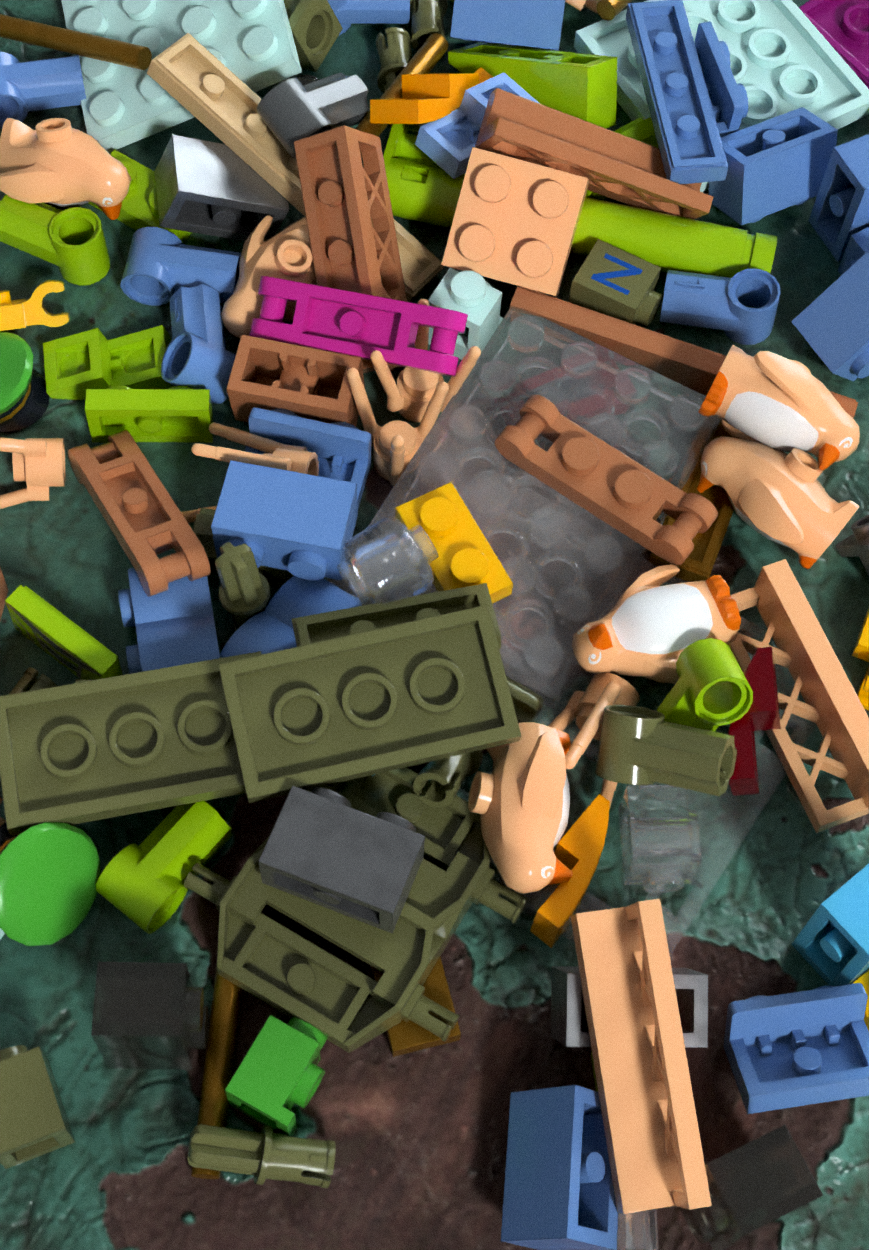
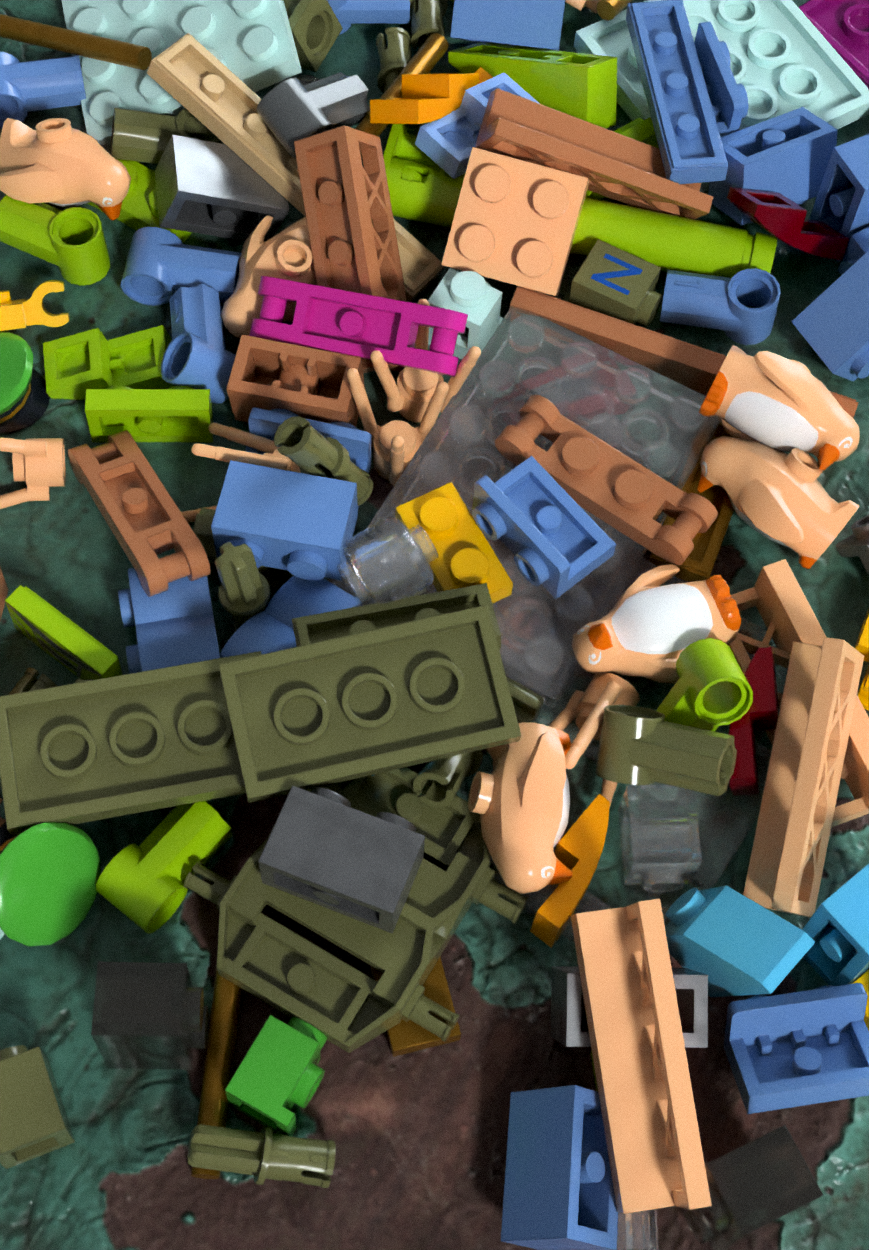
none -> olive piece [110,108,224,164]
none -> olive pin [274,416,373,506]
none -> medium blue bracket [472,456,616,599]
none -> medium azure slope [665,885,815,997]
none -> dark red slope [727,187,849,261]
none -> light nougat fence [743,637,864,918]

